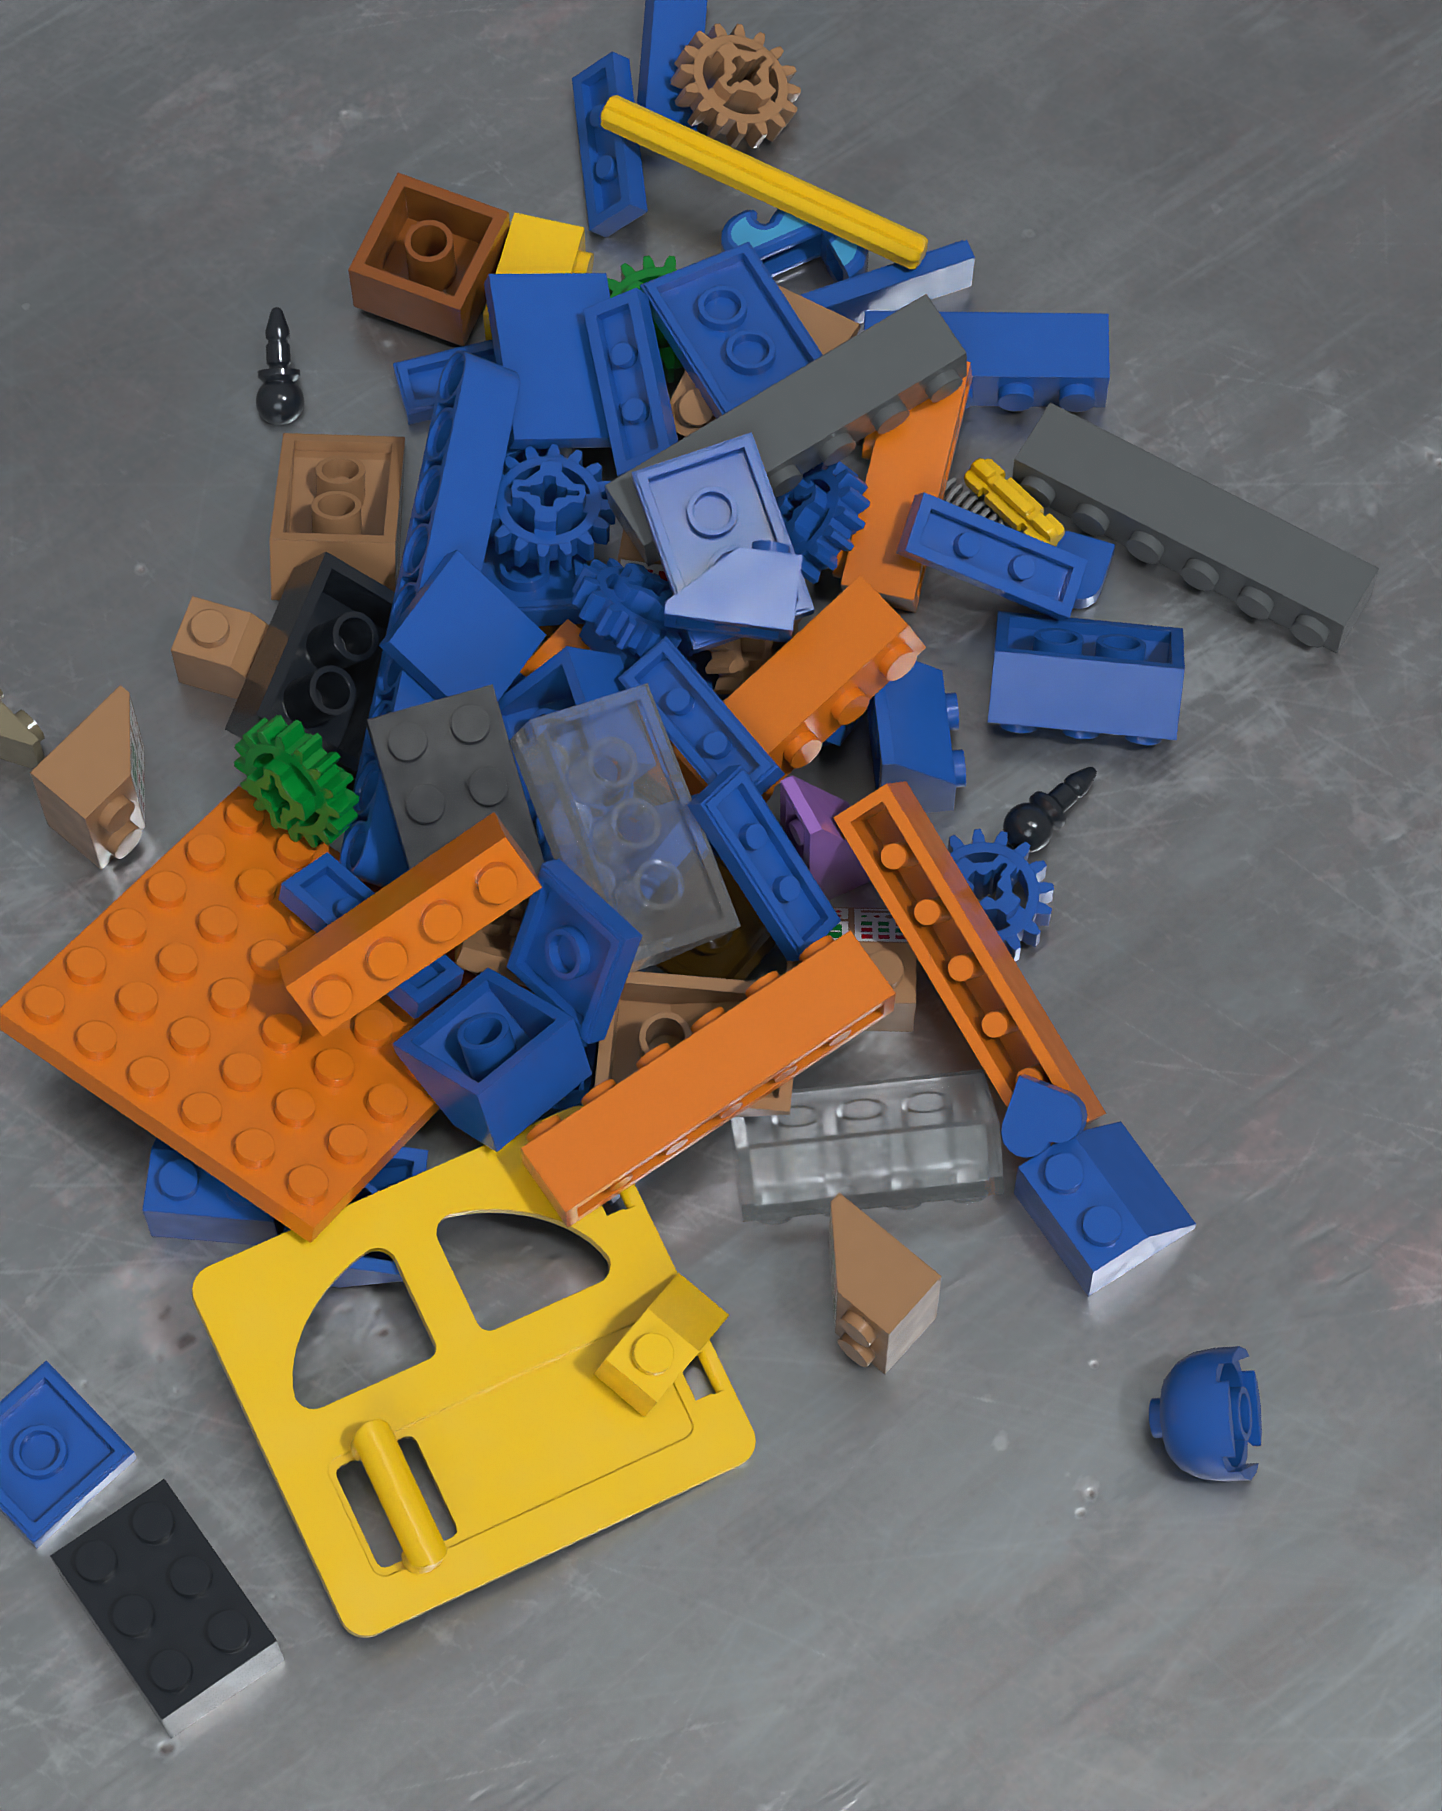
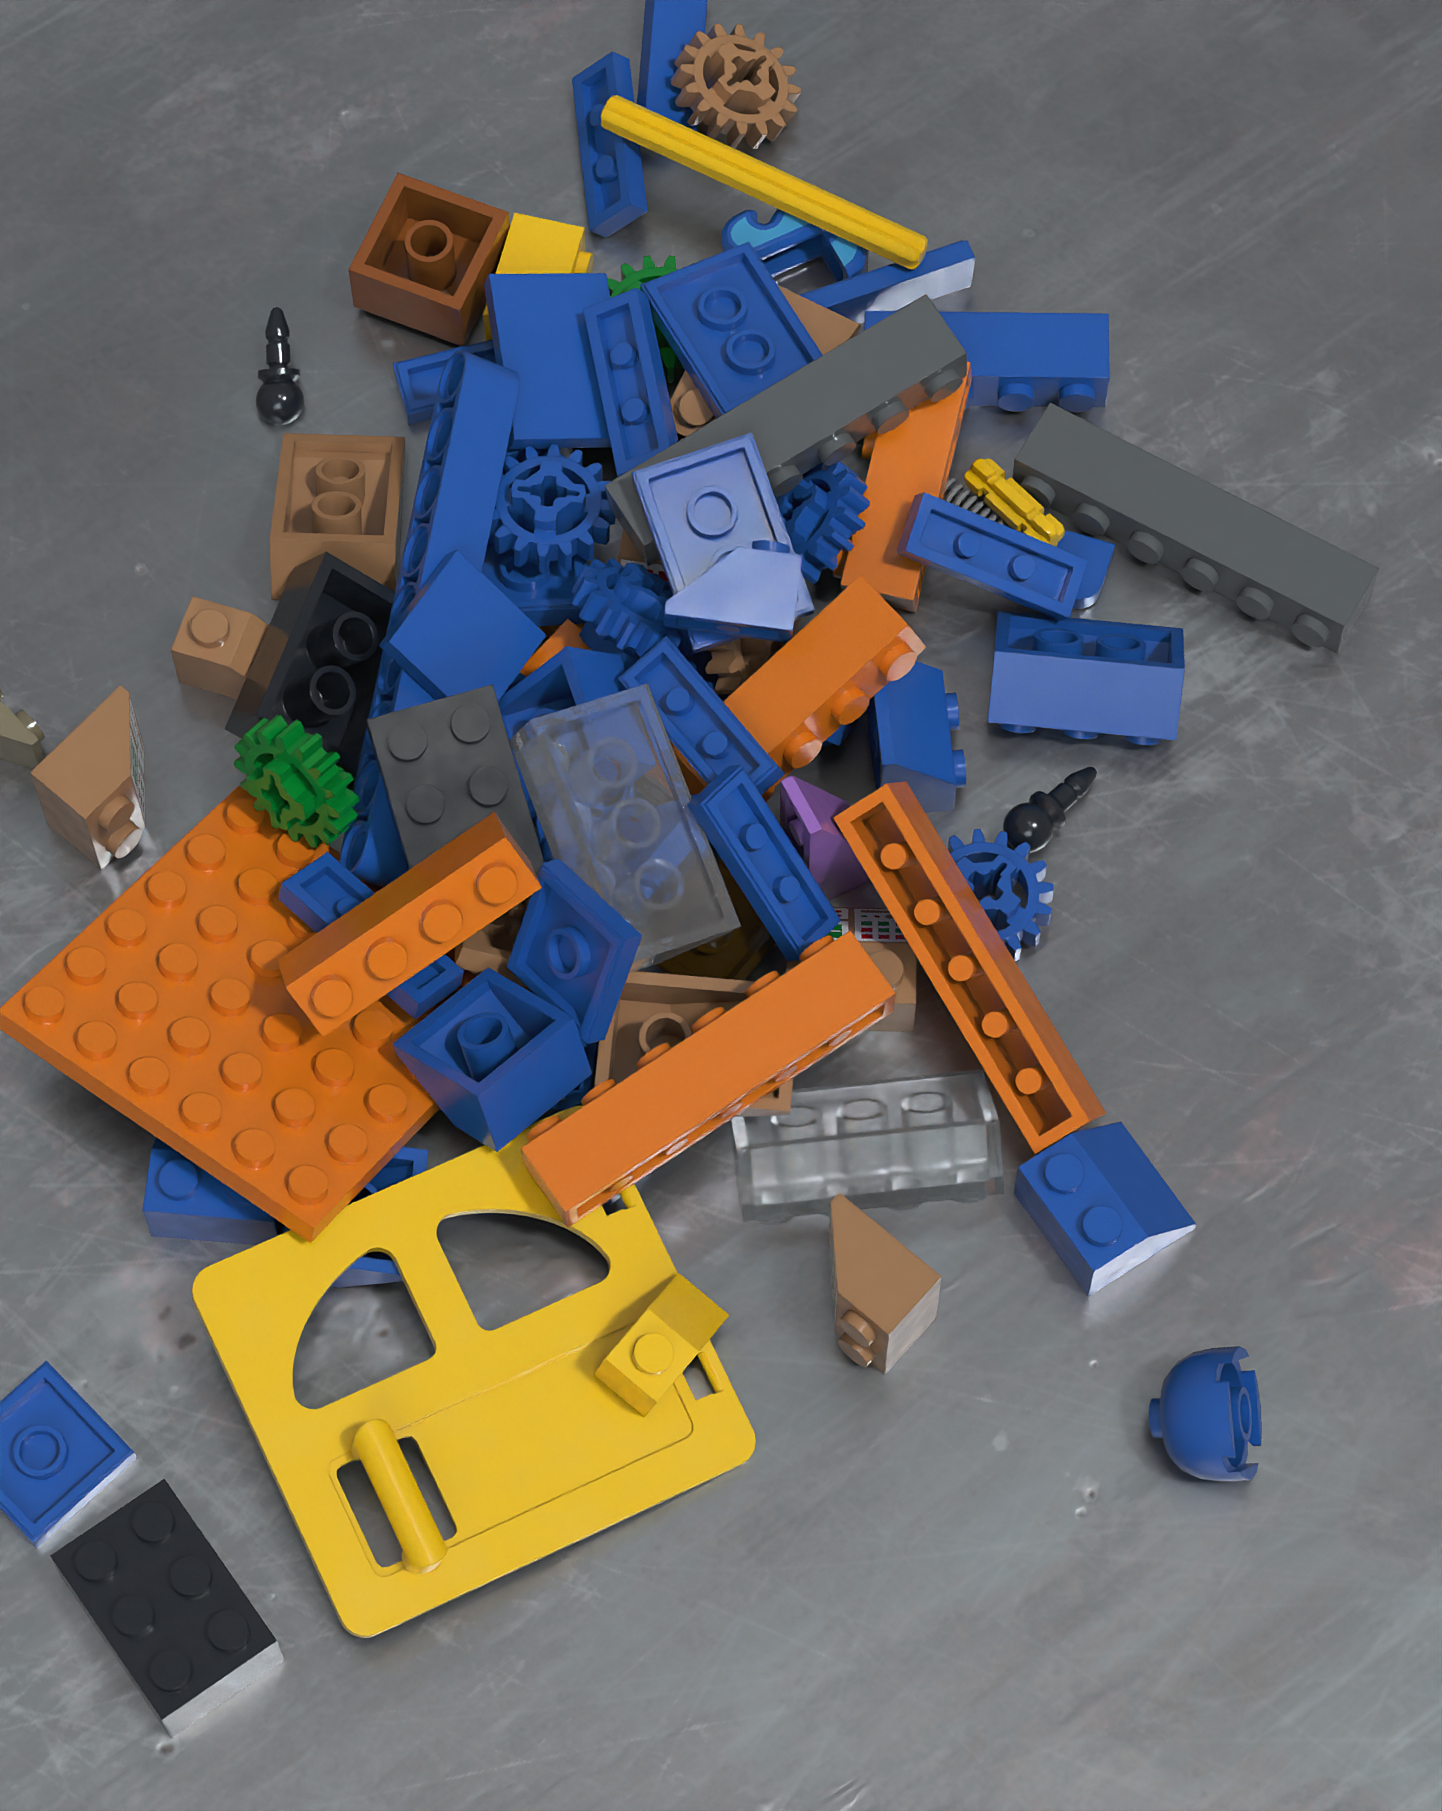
blue tile [1001,1074,1088,1158] -> none

